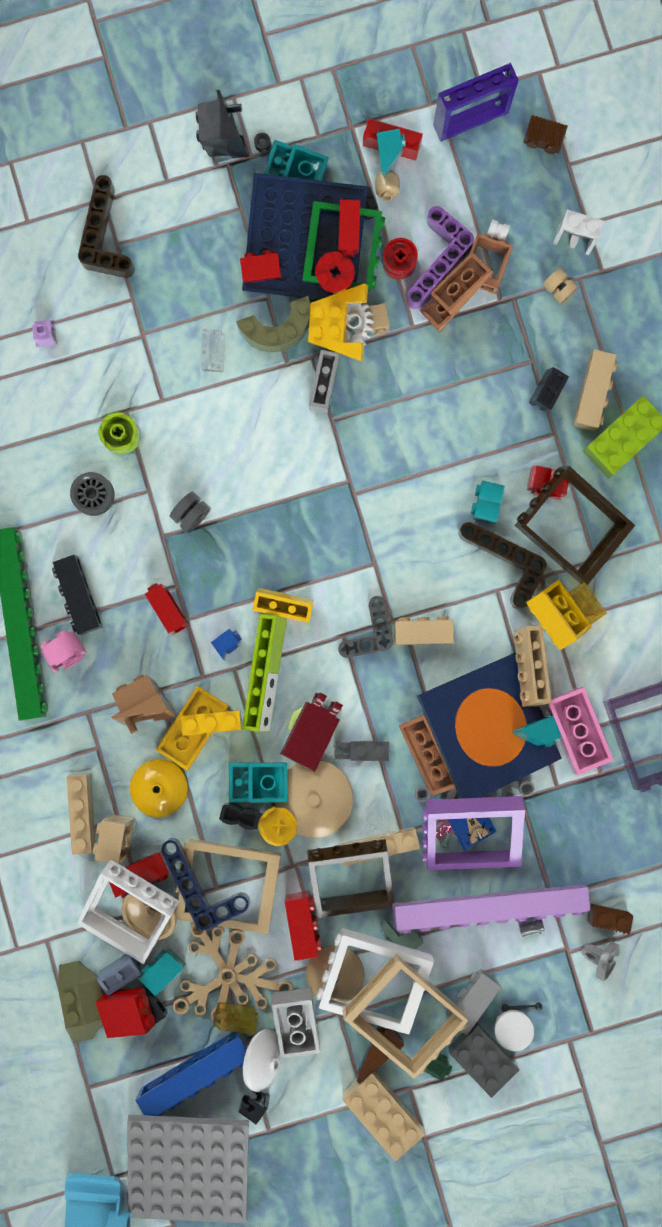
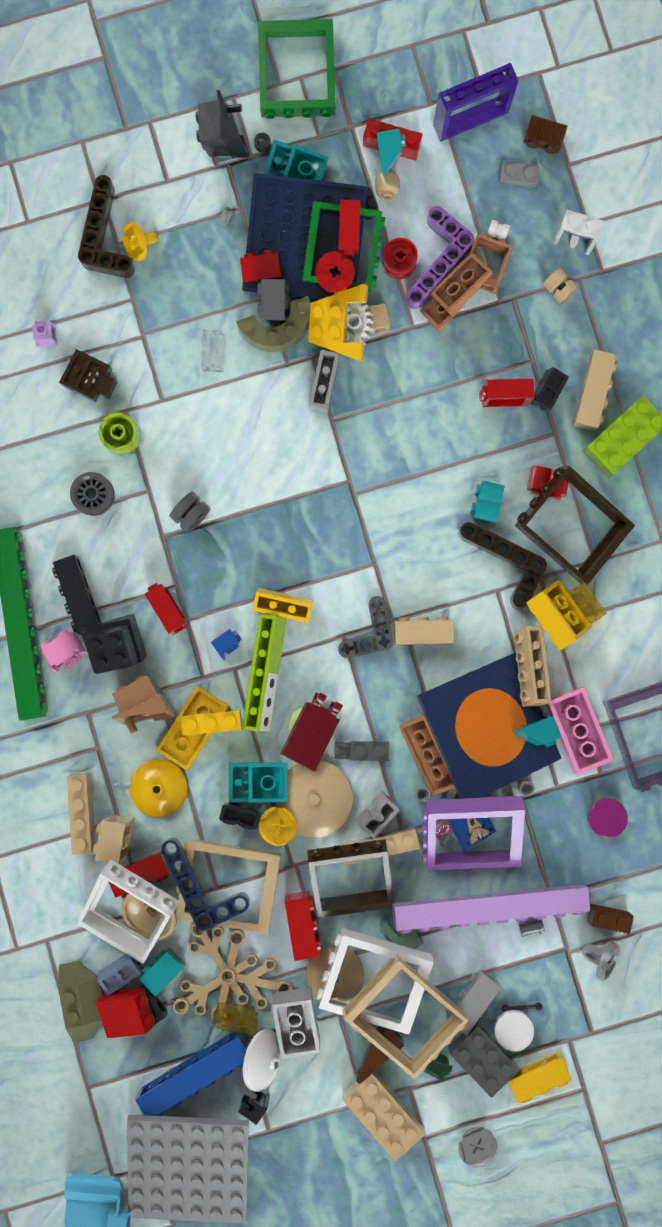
none -> dark brown piece [59,349,118,403]
none -> black piece [80,613,147,674]
none -> yellow tile [122,222,159,262]
none -> light grey bush [219,206,236,226]
none -> dark grey brick [257,279,289,320]
none -> green window [258,19,335,119]
none -> light grey brick [356,791,400,838]
none -> light grey tile [458,1127,497,1168]
none -> red window [479,378,534,407]
none -> light grey piece [499,161,540,187]
none -> yellow brick [508,1052,572,1103]
none -> magenta tile [587,798,628,838]

